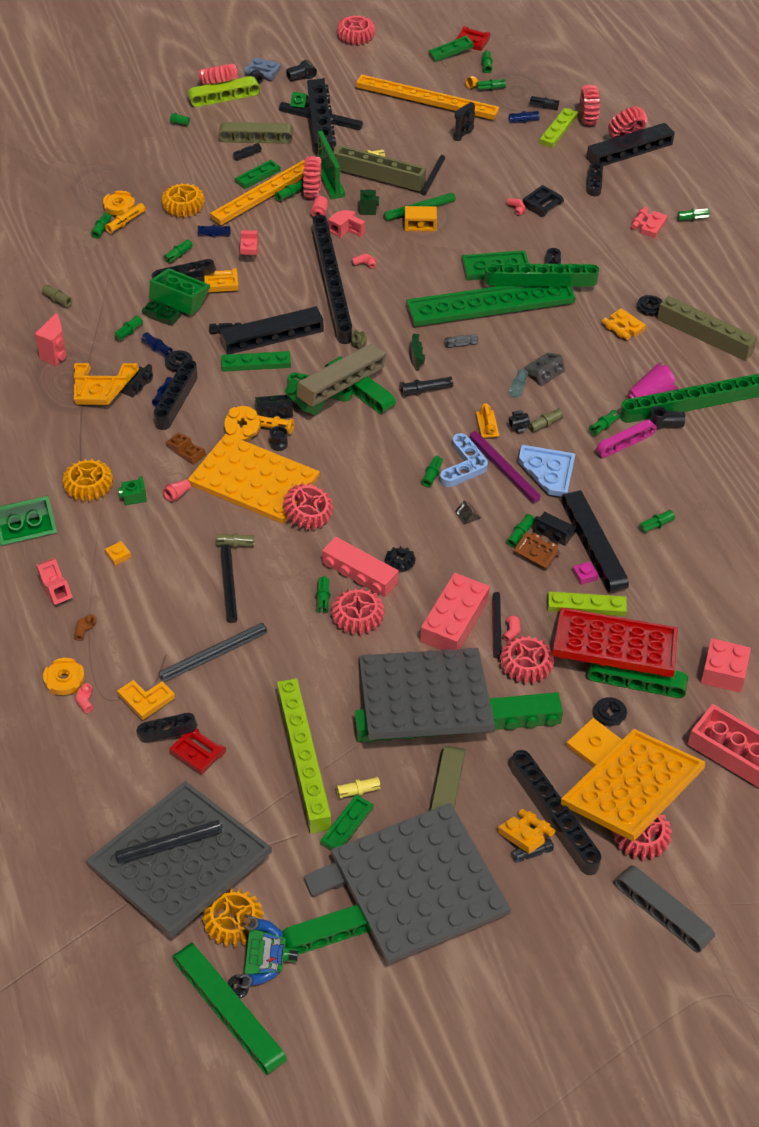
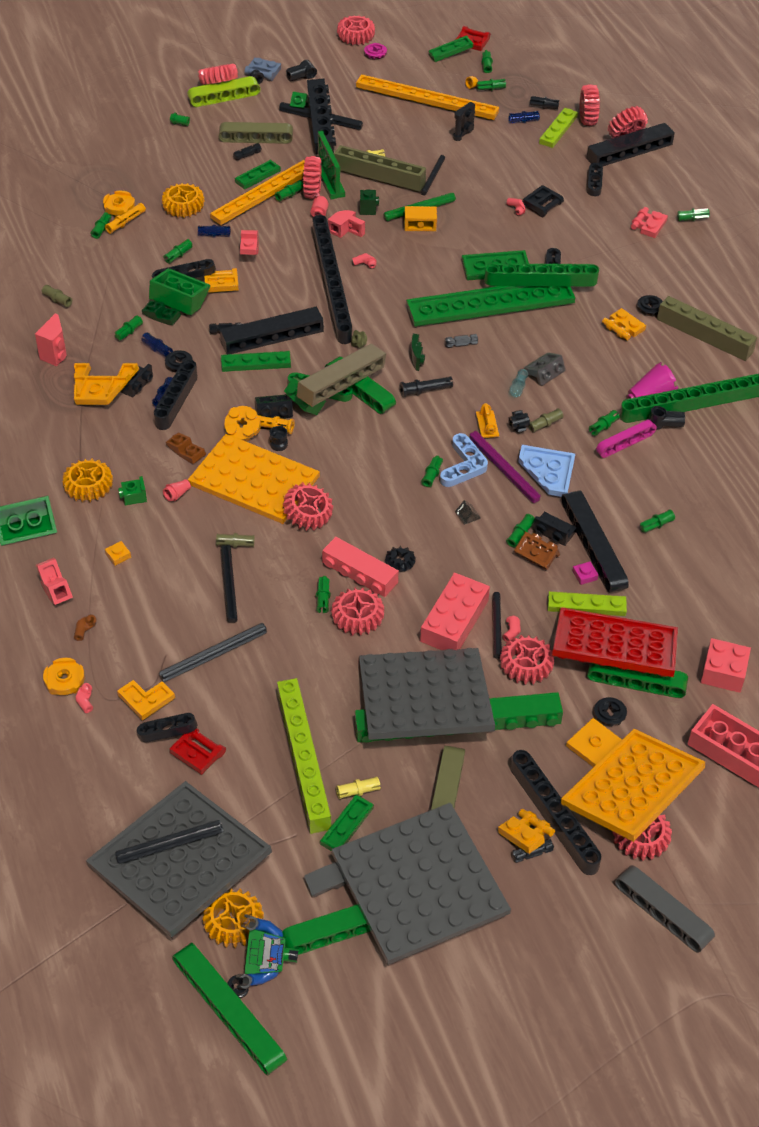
none -> dark pink gear [364,43,387,59]

